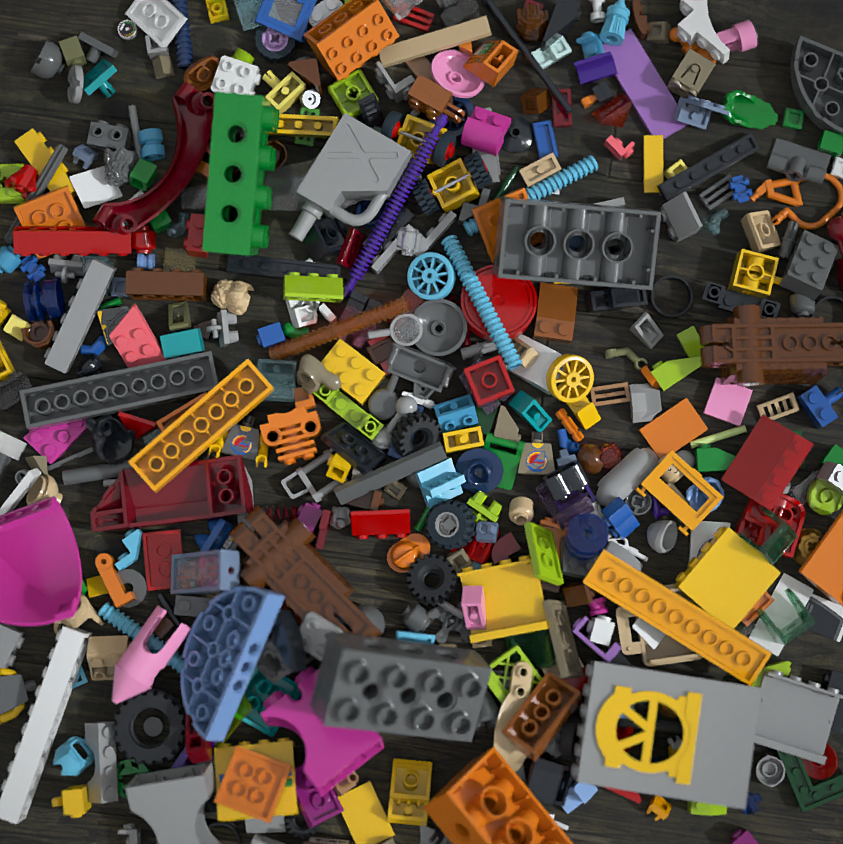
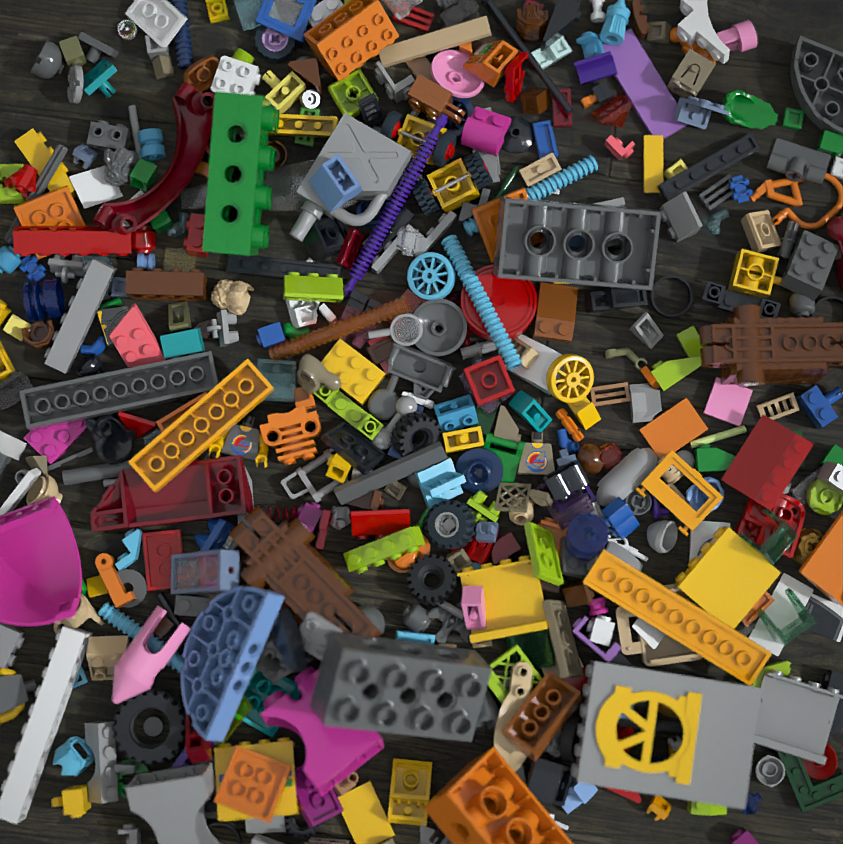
none -> dark grey tile [114,762,139,773]
none -> medium blue slope [309,154,363,213]
none -> lime brick [343,526,426,574]
none -> dark tan window [495,482,531,513]
none -> red wing [504,51,528,103]
none -> dark tan tile [528,489,553,507]

